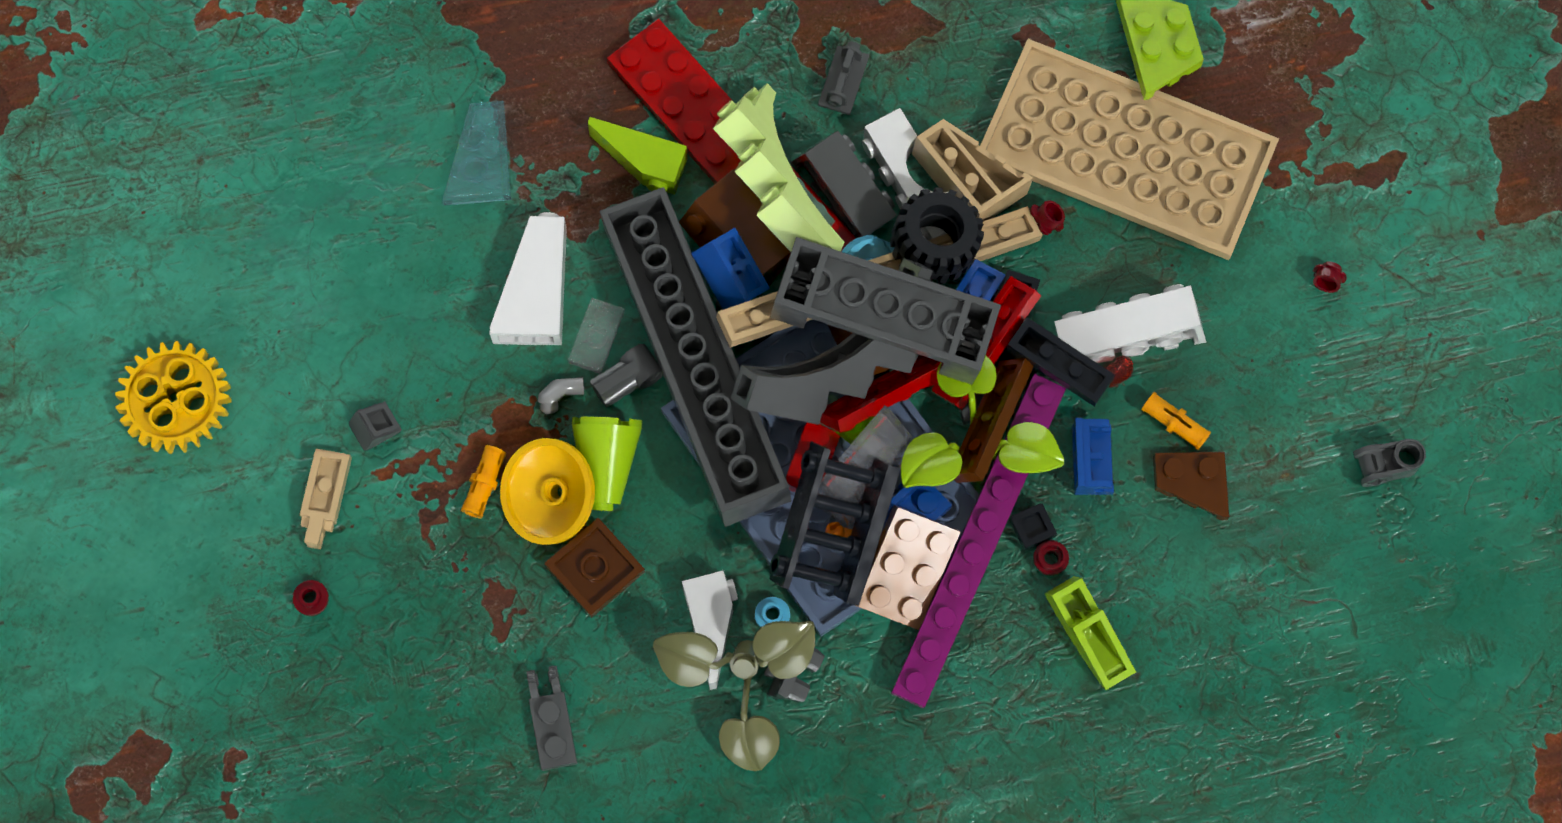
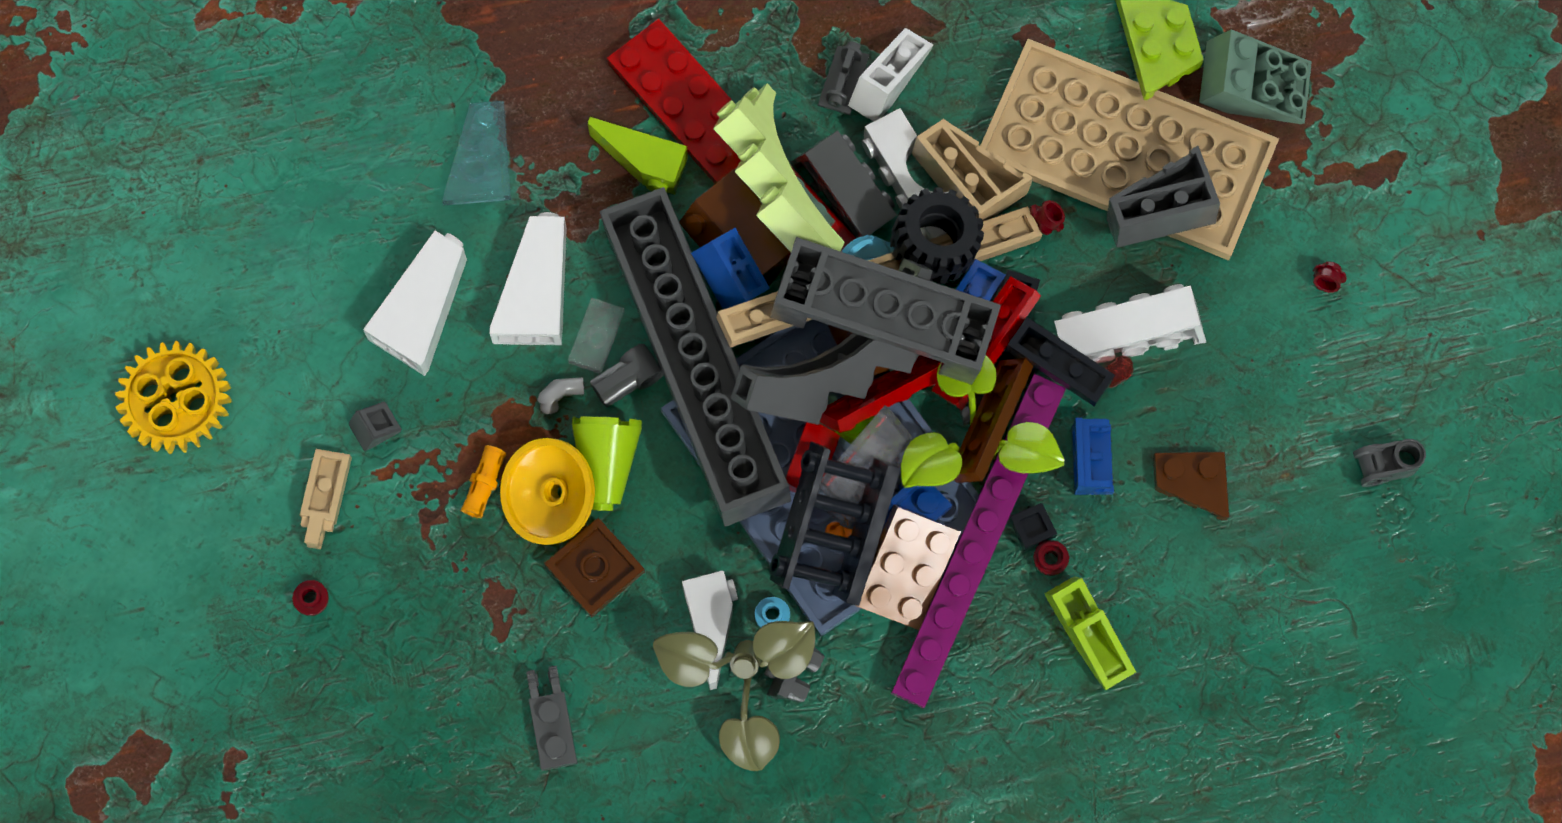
light orange pin [1141,392,1211,450] -> none
none -> white slope [363,231,467,376]
none -> white slope [848,28,933,121]
none -> dark grey wedge [1106,146,1220,248]
none -> sand green slope [1199,29,1312,124]

